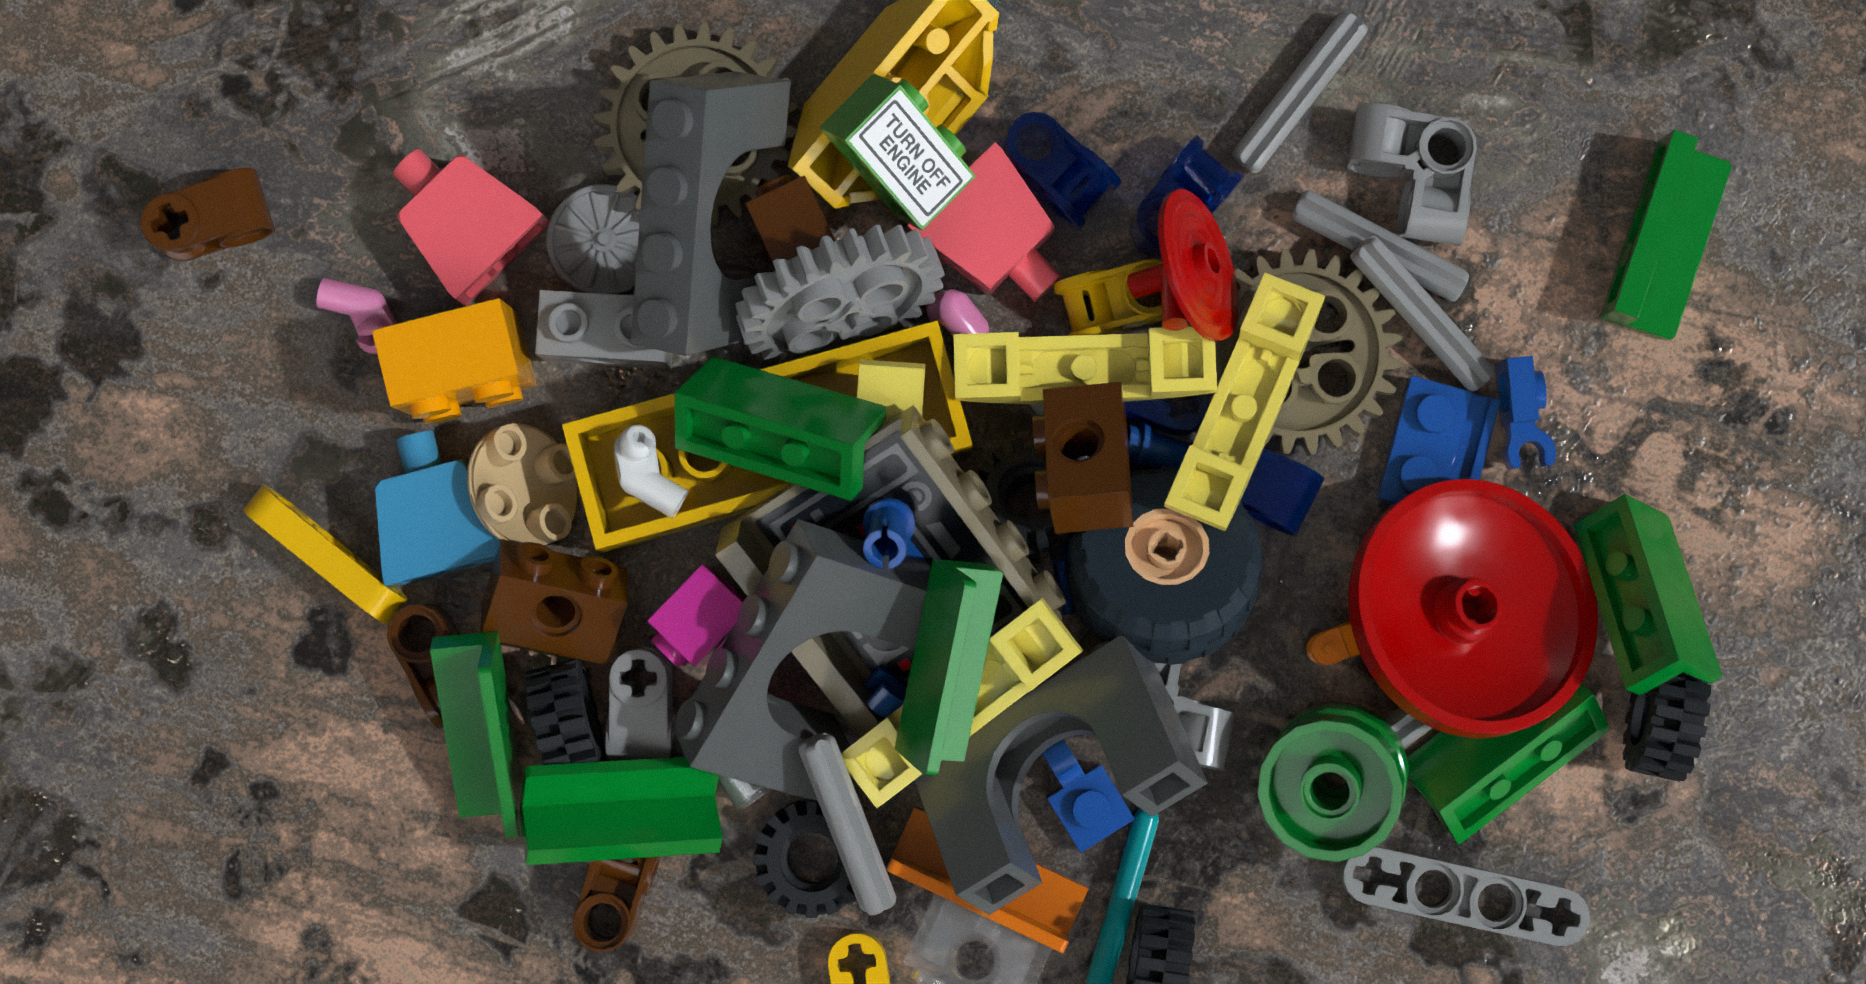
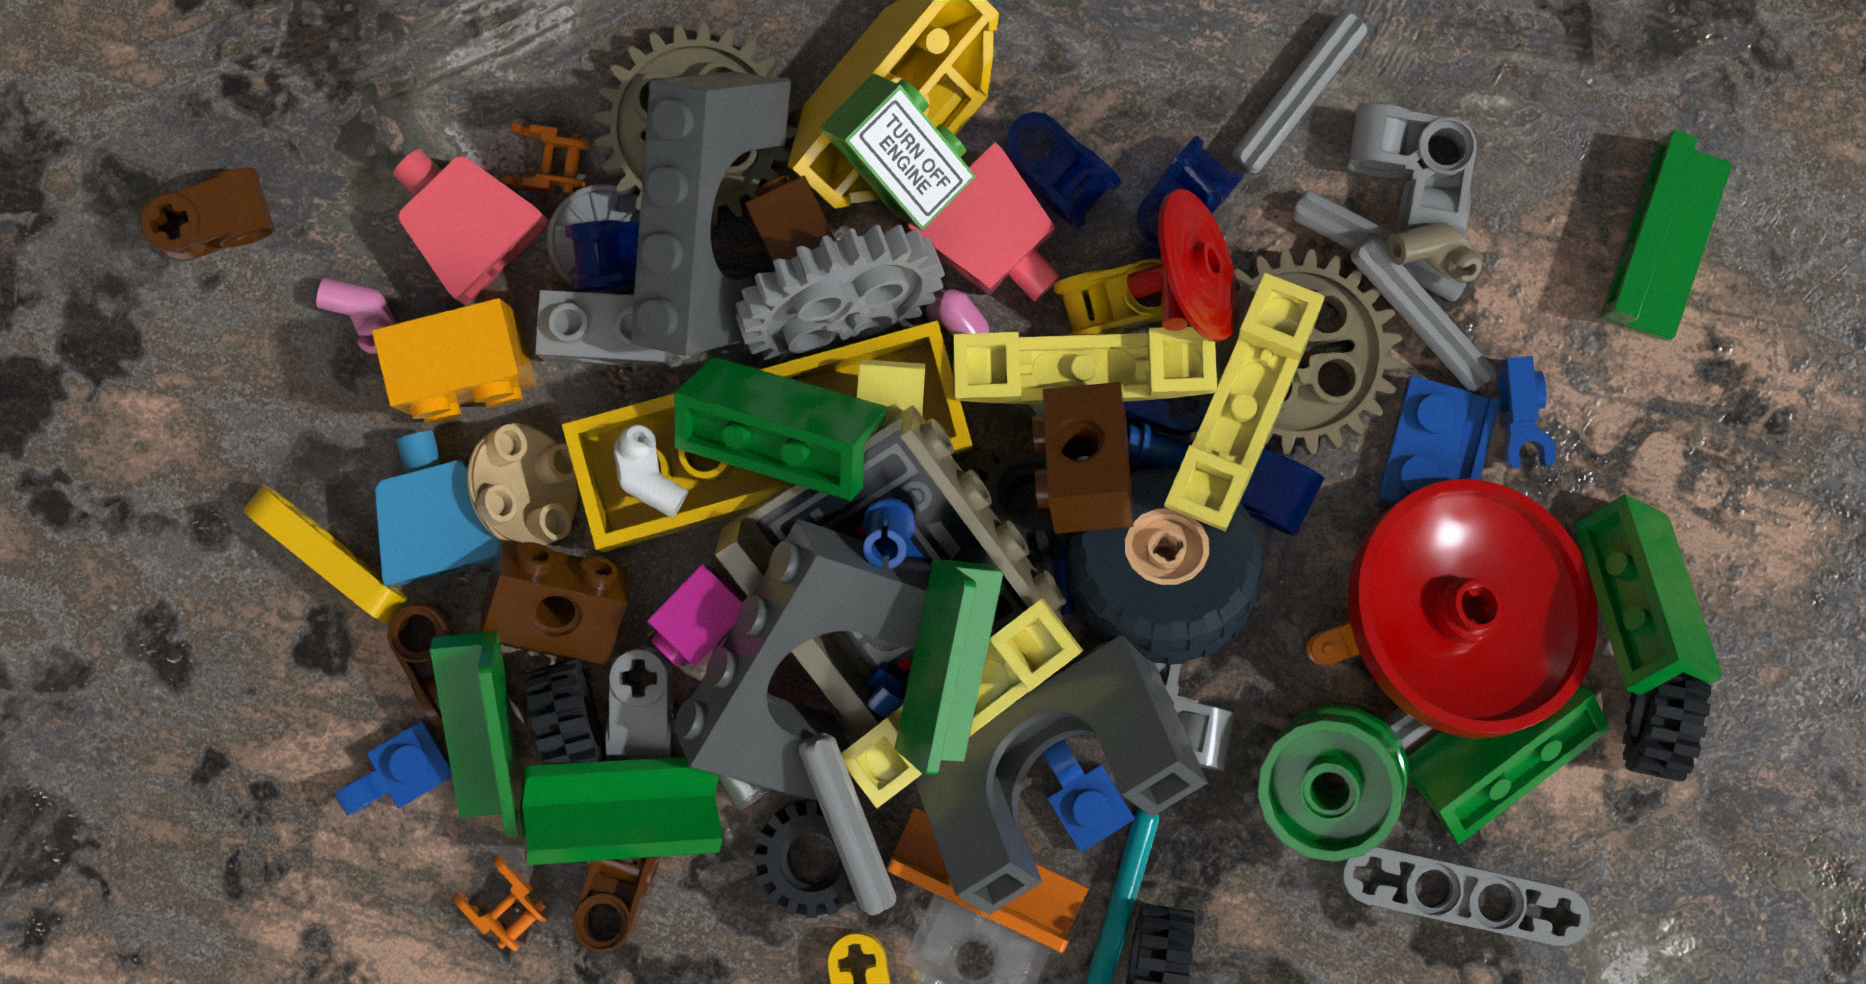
none -> blue plate [334,720,453,816]
none -> orange piece [452,854,549,951]
none -> orange piece [503,123,591,194]
none -> clear blue piece [565,220,640,292]
none -> dark tan arm [1387,223,1482,283]

